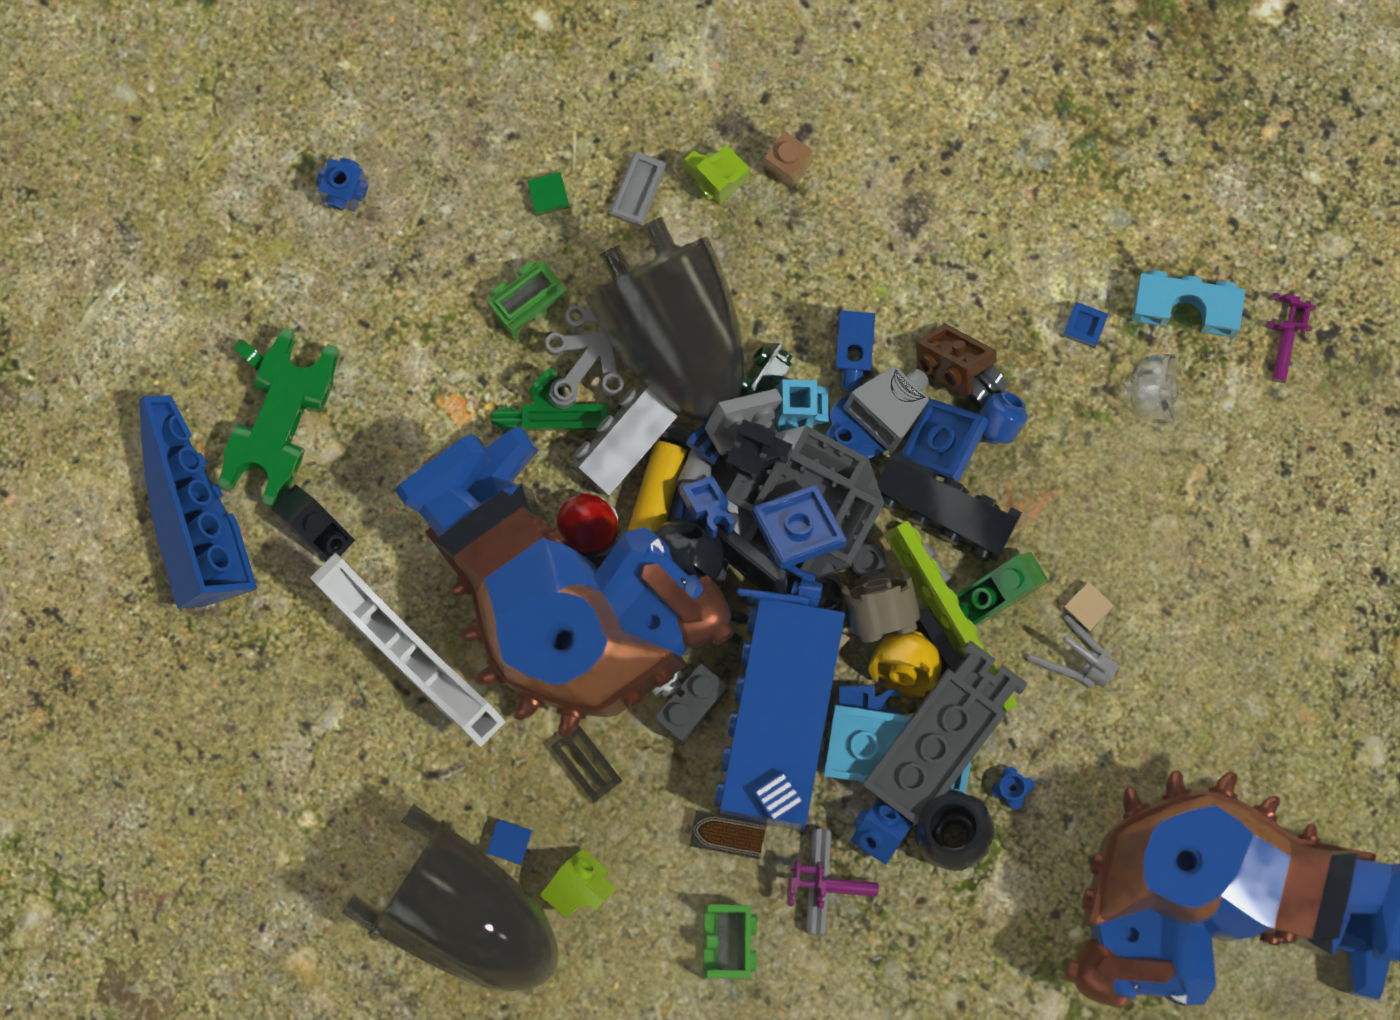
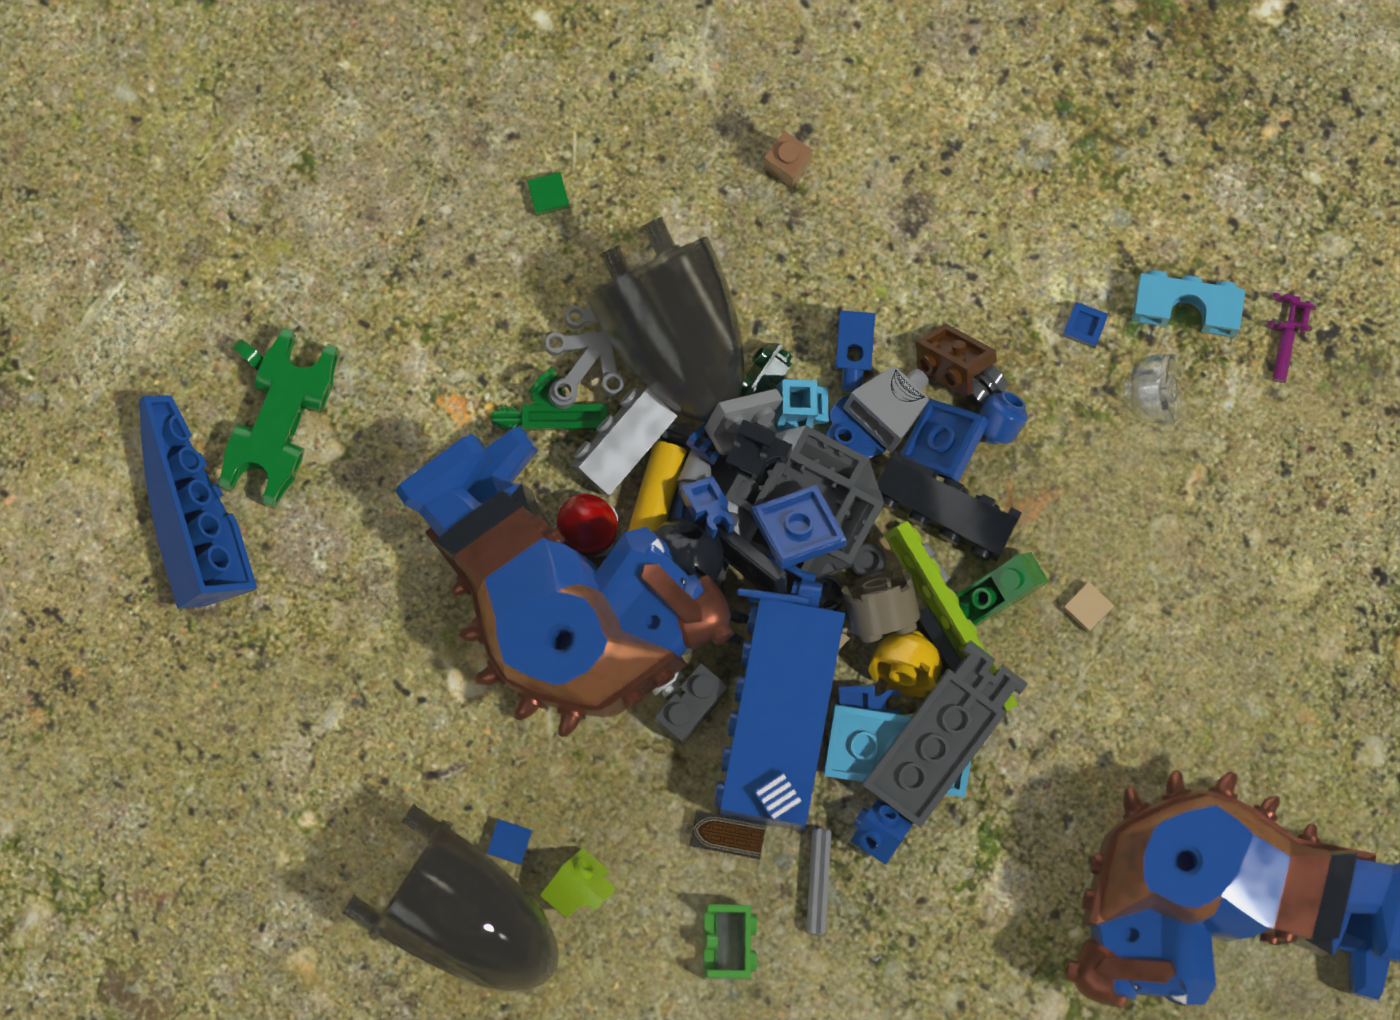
black slope [271,484,355,561] -> none
white arch [310,553,506,747] -> none
blue brick [315,158,369,212] -> none
bright green window [487,260,570,340] -> none
clear smoke tile [551,725,623,804] -> none
light grey tile [609,151,667,228] -> none
lime brick [684,144,750,205] -> none
magenta piece [787,860,879,909] -> none
black piece [914,790,994,871] -> none
blue plate [992,767,1034,810] -> none
light grey plant [1026,614,1119,689] -> none

